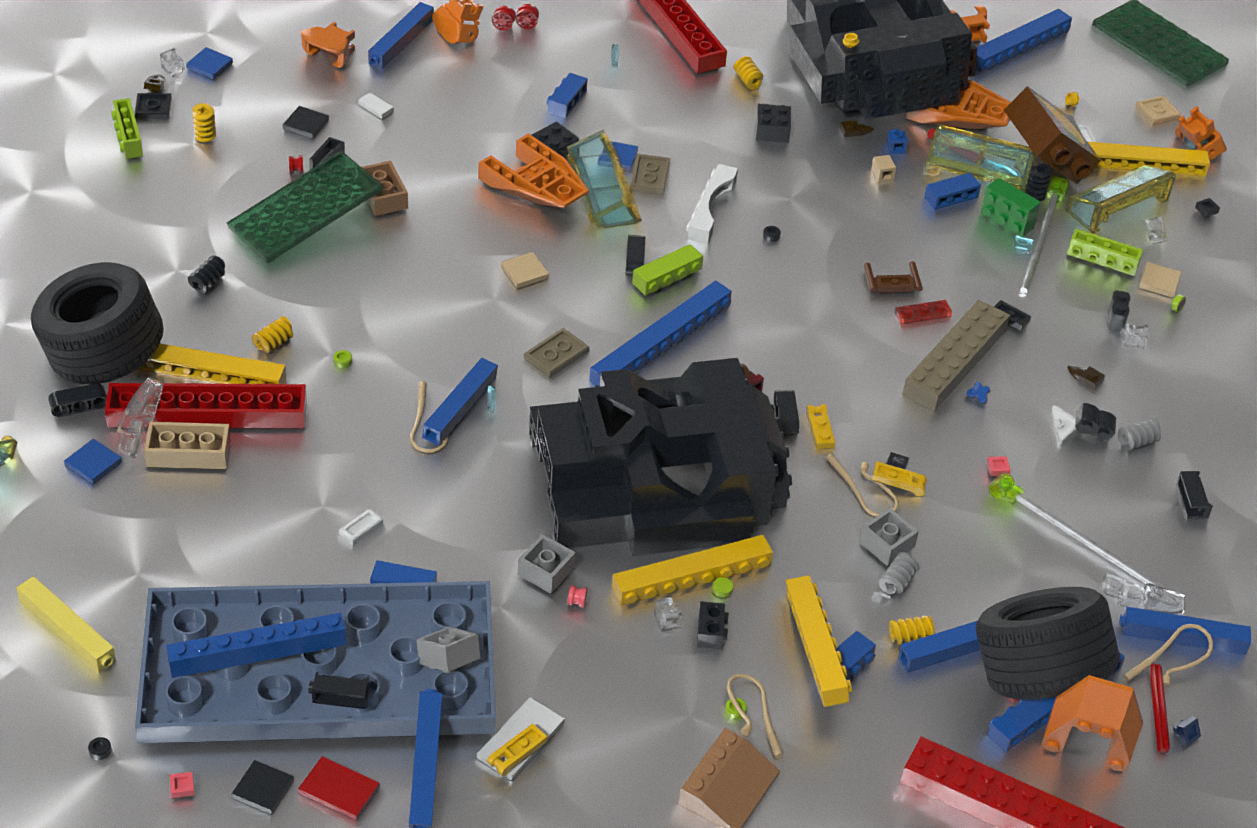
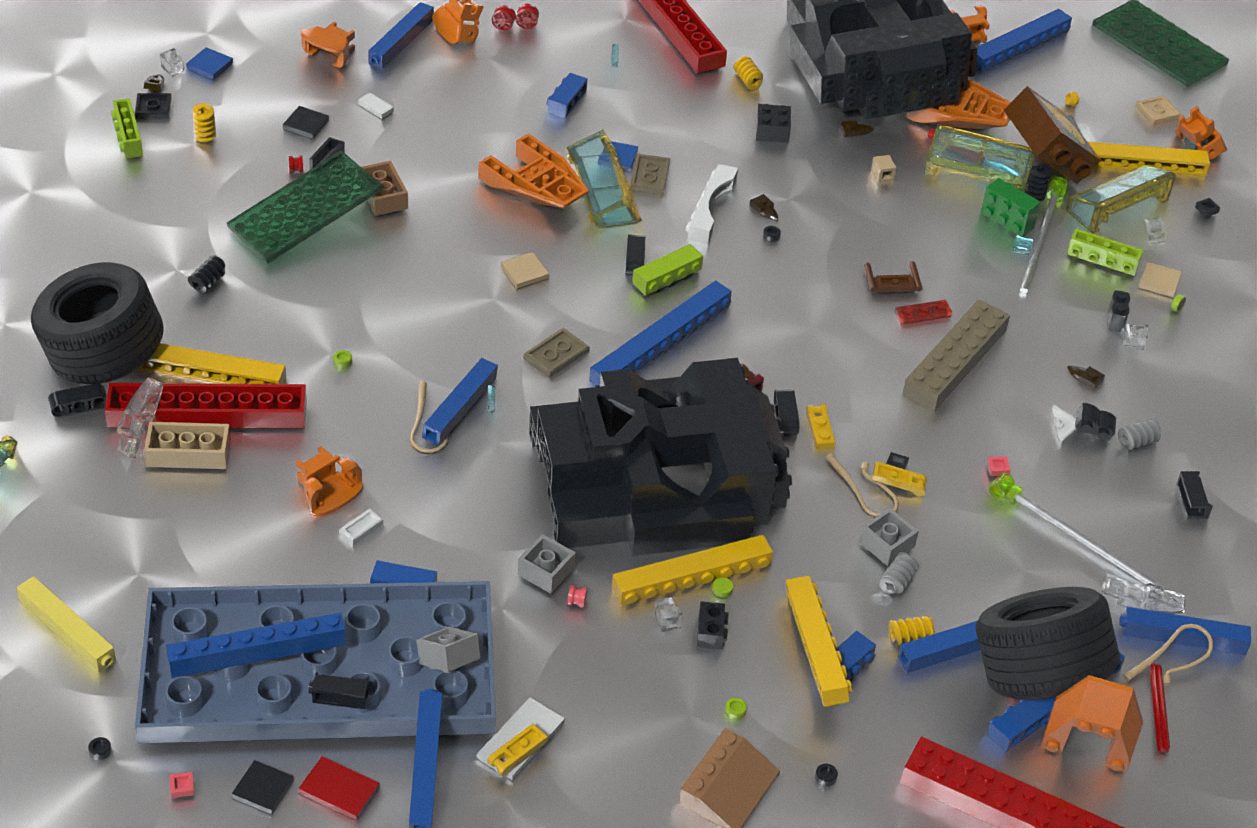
blue tile [64,438,122,484] -> none
yellow piece [251,316,293,353] -> none
black brick [531,121,579,160] -> none
tan piece [726,674,783,759] -> none
yellow plate [843,33,859,48] -> none
blue brick [886,129,908,154] -> none
blue brick [924,173,981,210] -> none
blue piece [967,382,990,405] -> none
black plate [994,300,1031,331] -> none
dark blue tile [1172,716,1201,746] -> none
none -> orange piece [296,446,363,517]
none -> dark brown plate [750,194,778,222]
none -> black tile [815,764,838,786]

